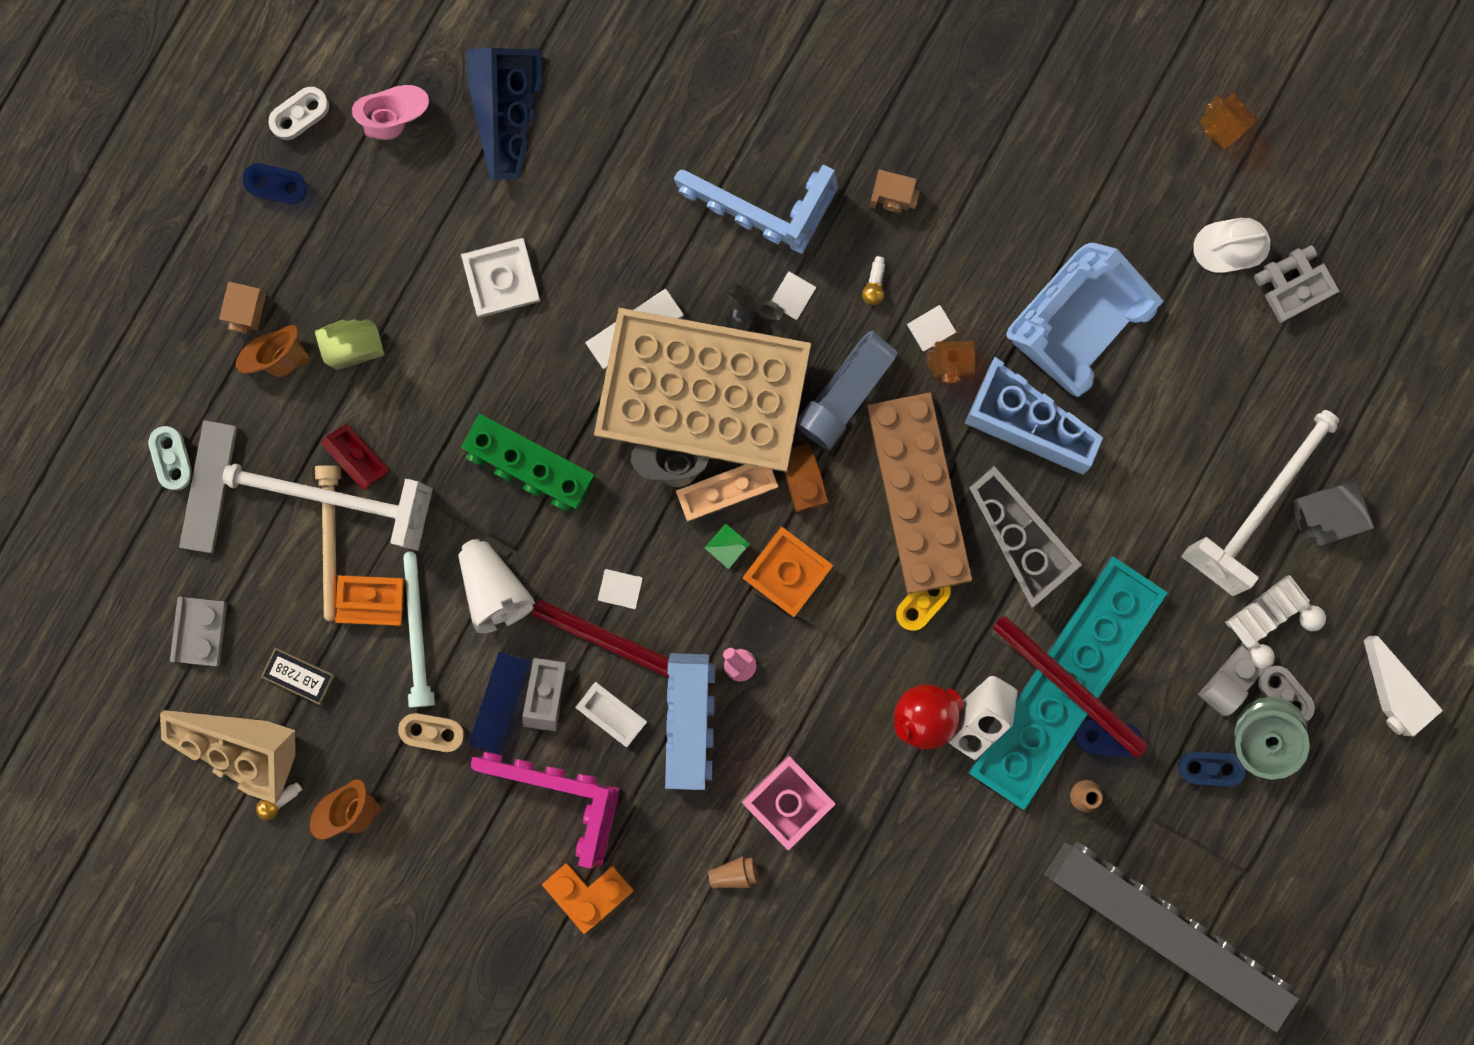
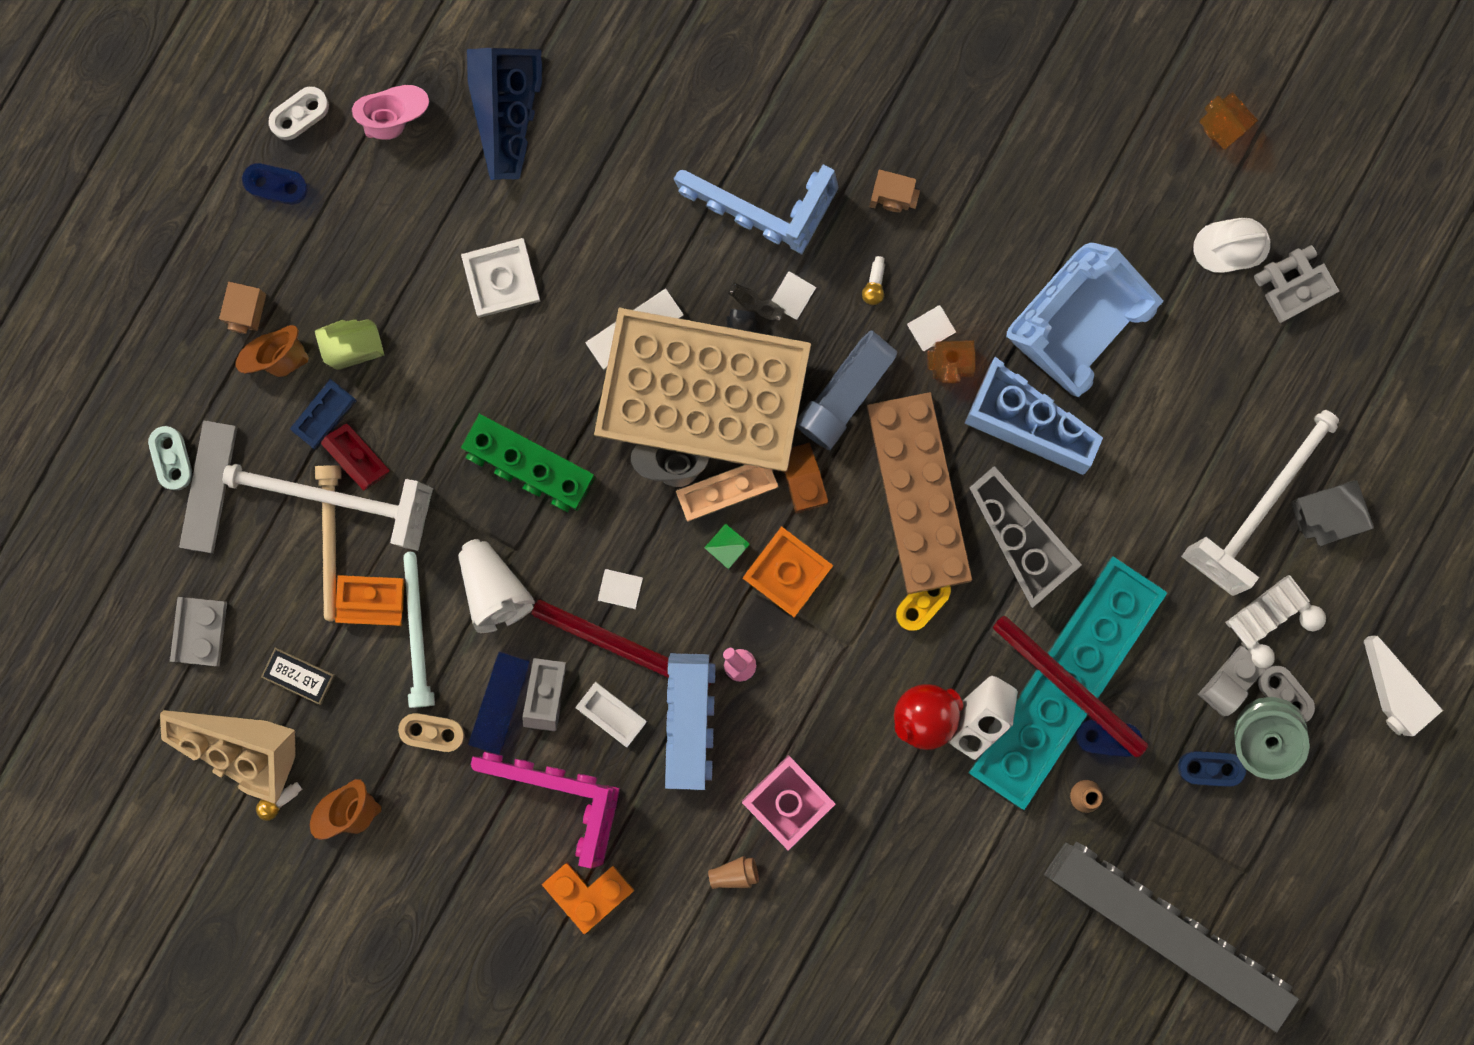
none -> dark blue plate [290,379,357,450]

